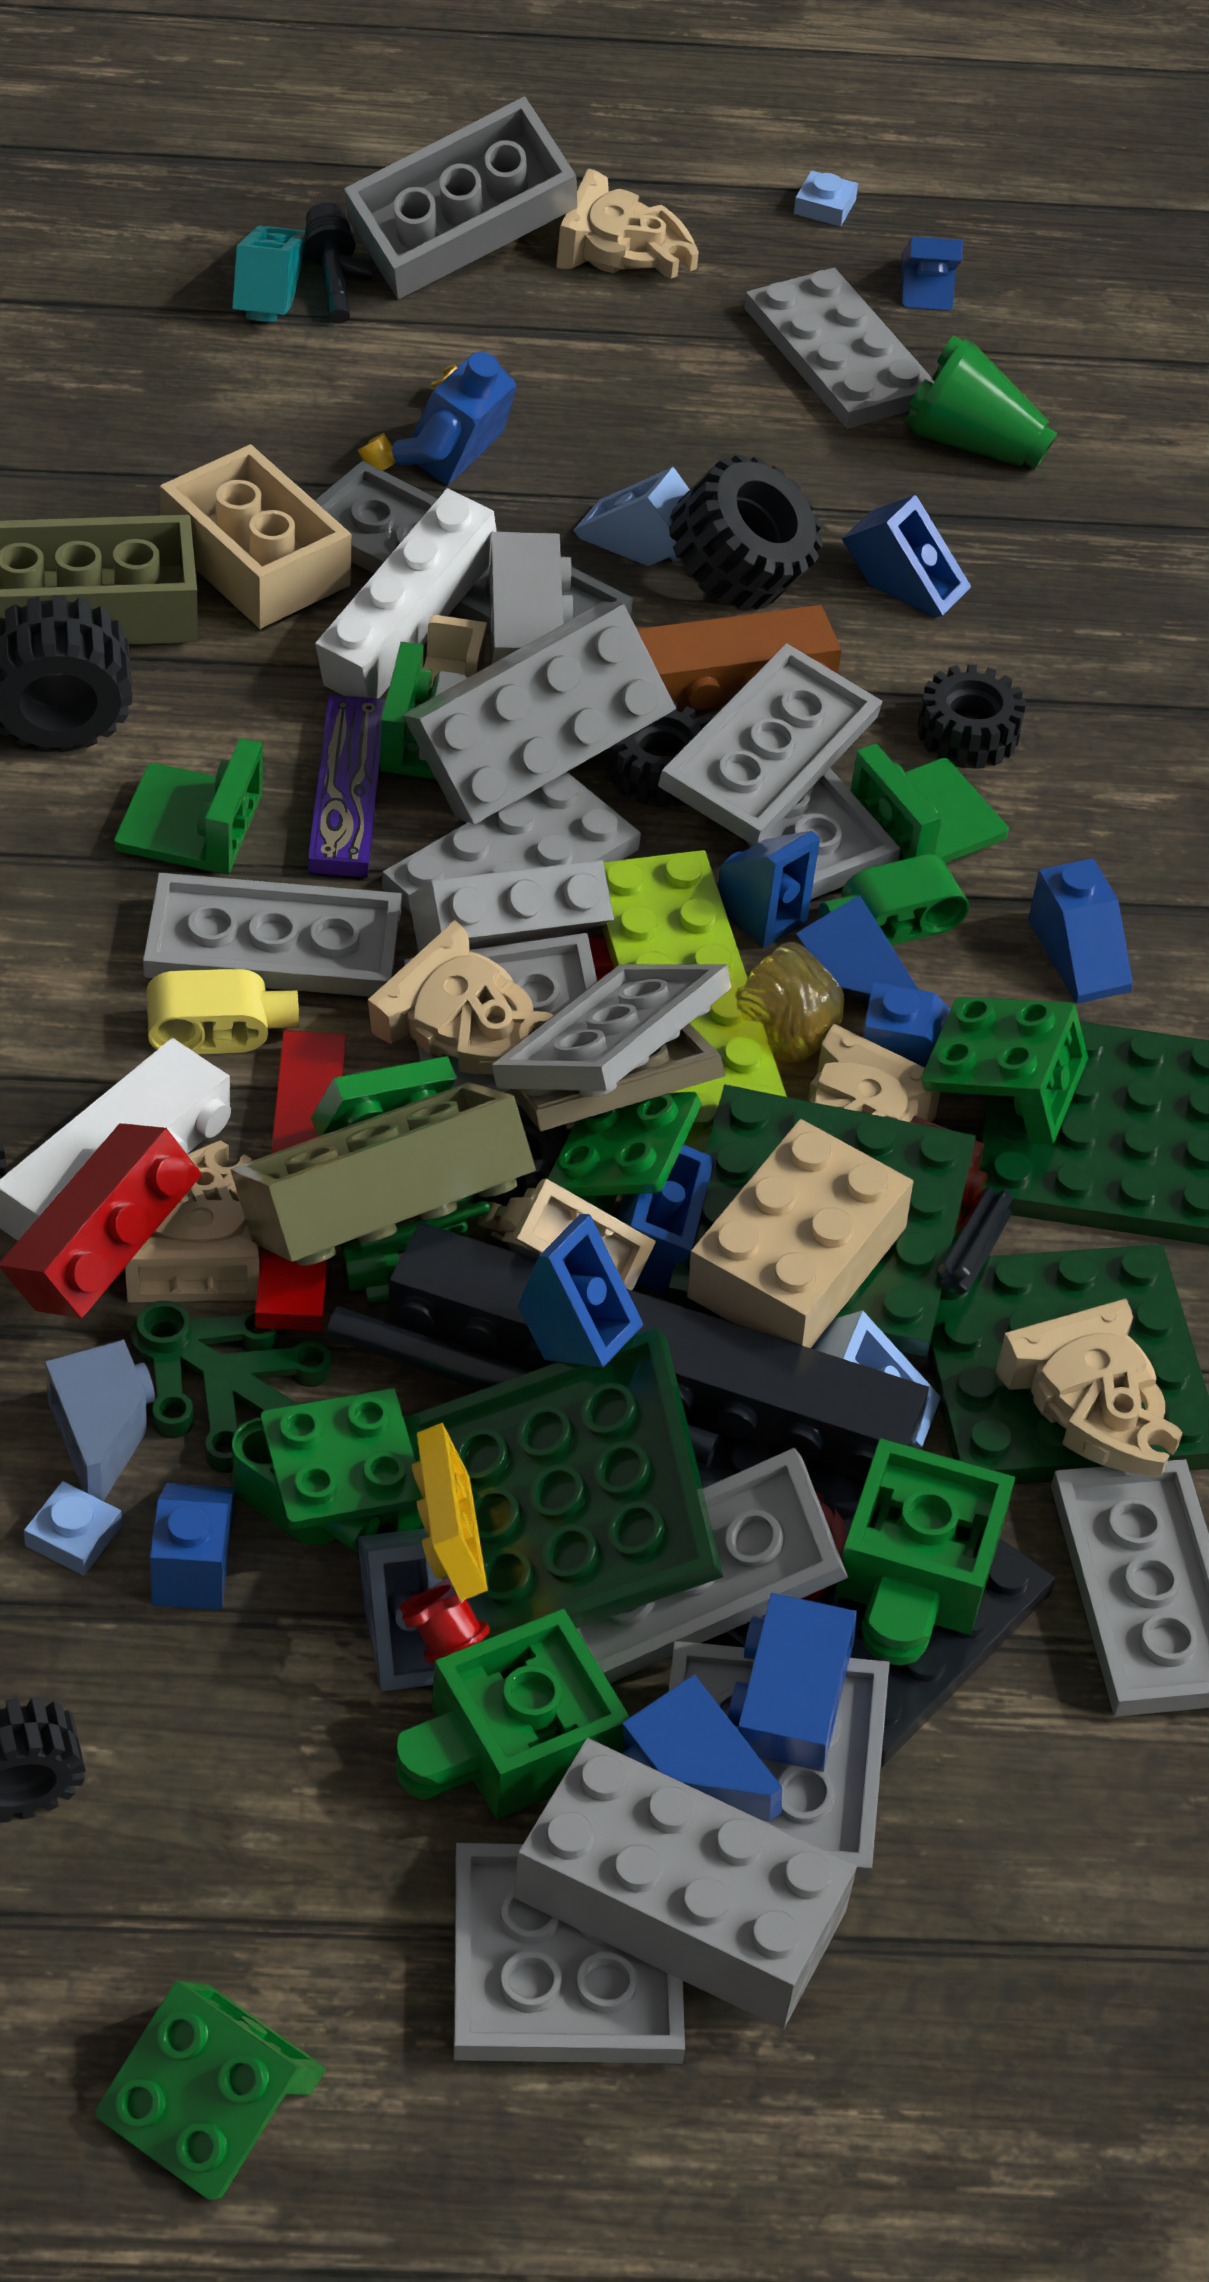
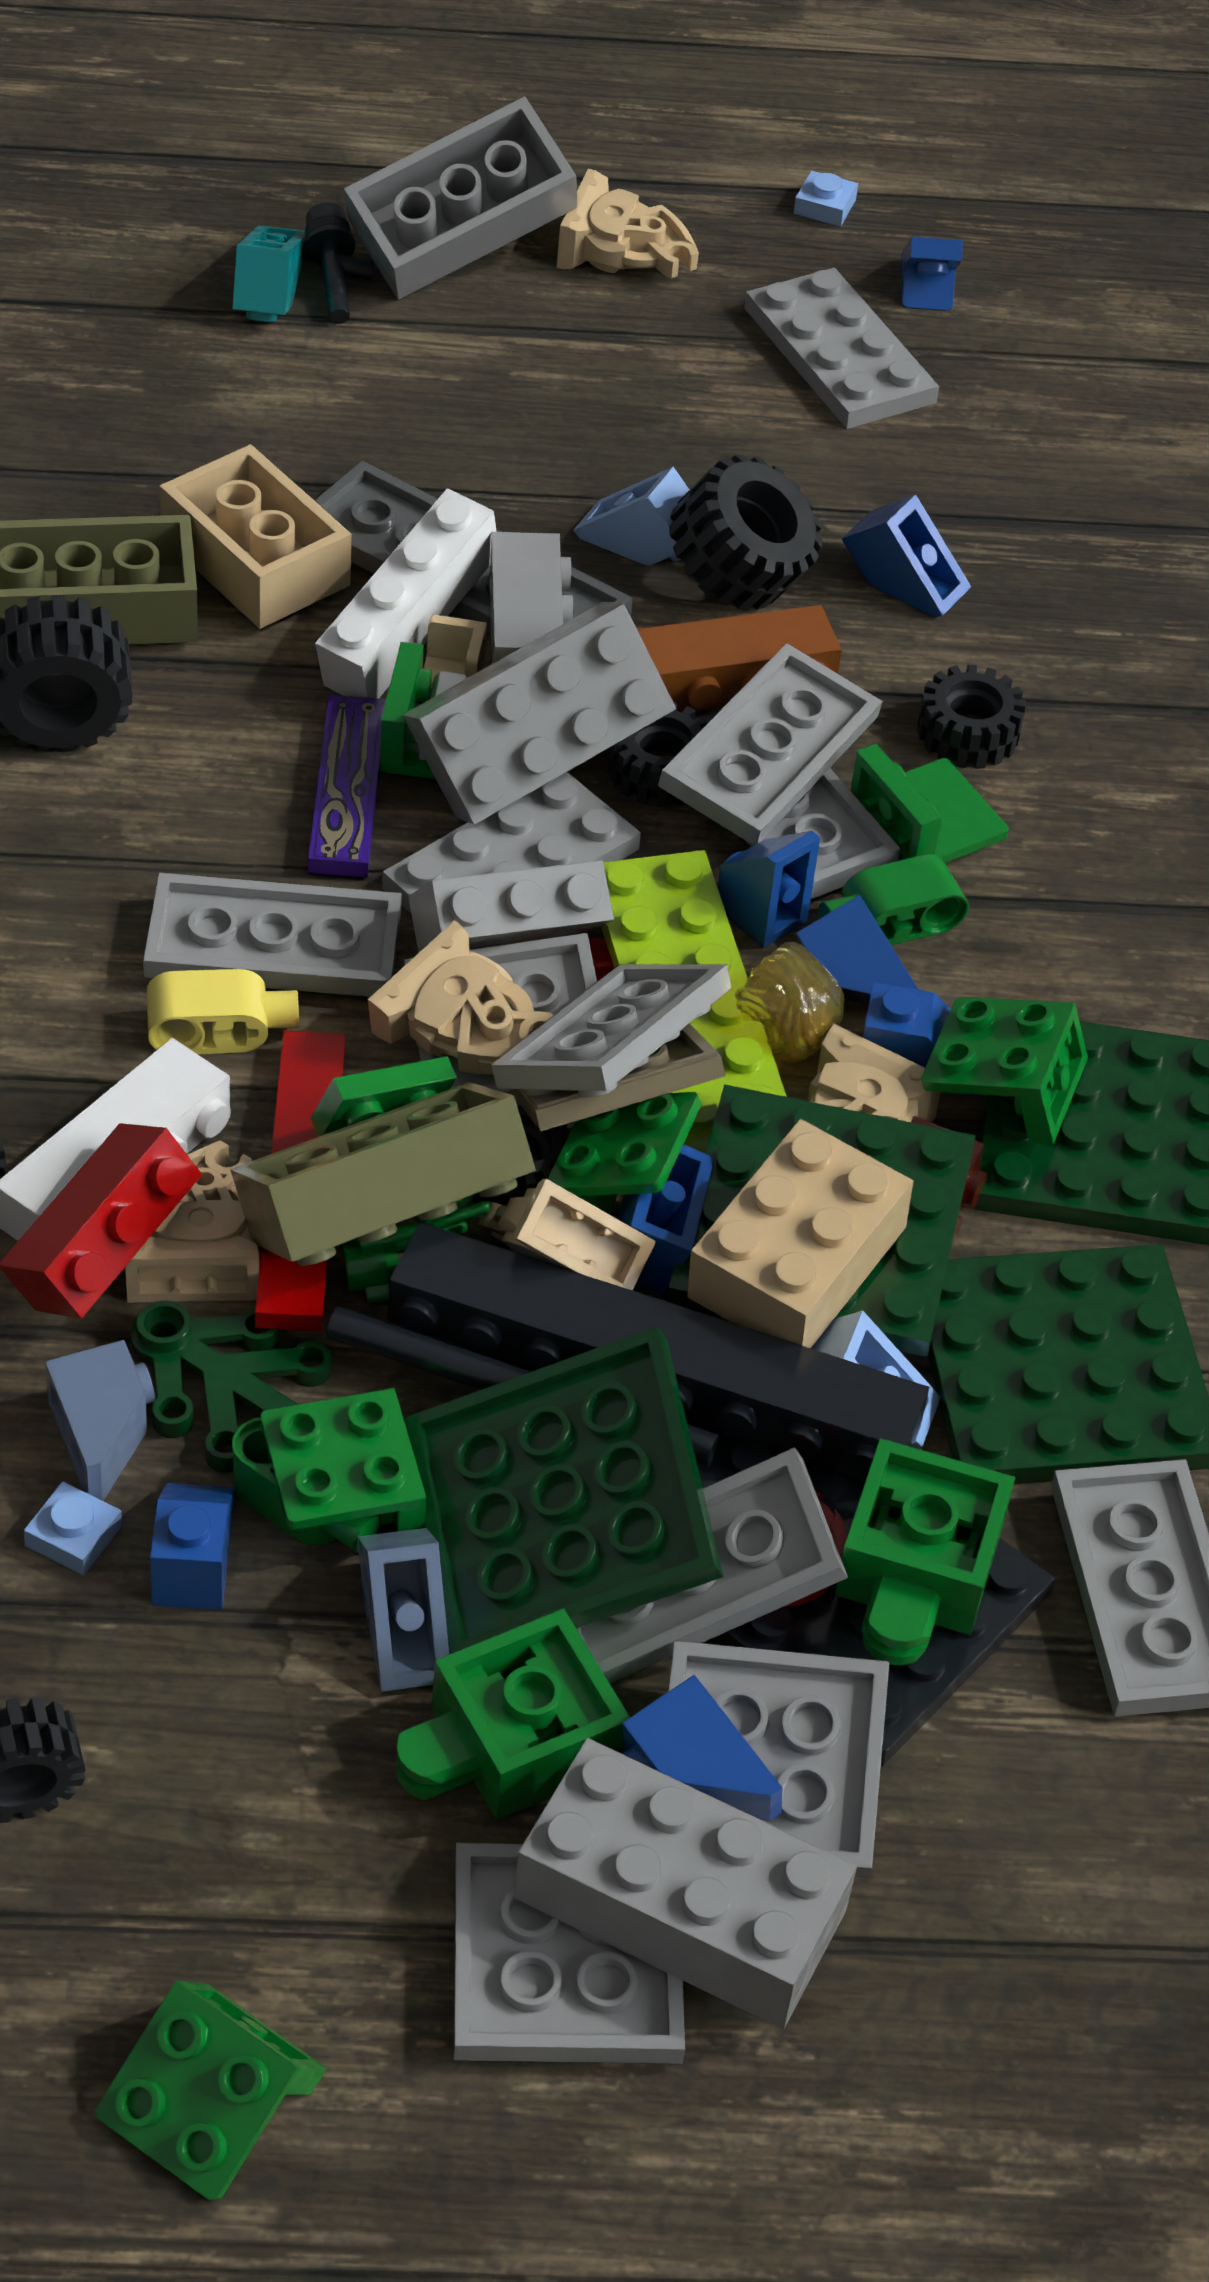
green bracket [115,738,263,875] -> none
blue torso [357,352,517,486] -> none
red brick [399,1577,490,1665] -> none
yellow plate [412,1423,488,1601] -> none
blue slope [518,1214,644,1367] -> none
blue brick [728,1593,856,1772] -> none
green cone [904,335,1058,470] -> none
black axle [936,1187,1013,1295] -> none
tan piece [995,1299,1183,1478] -> none
blue slope [1028,858,1133,1004] -> none

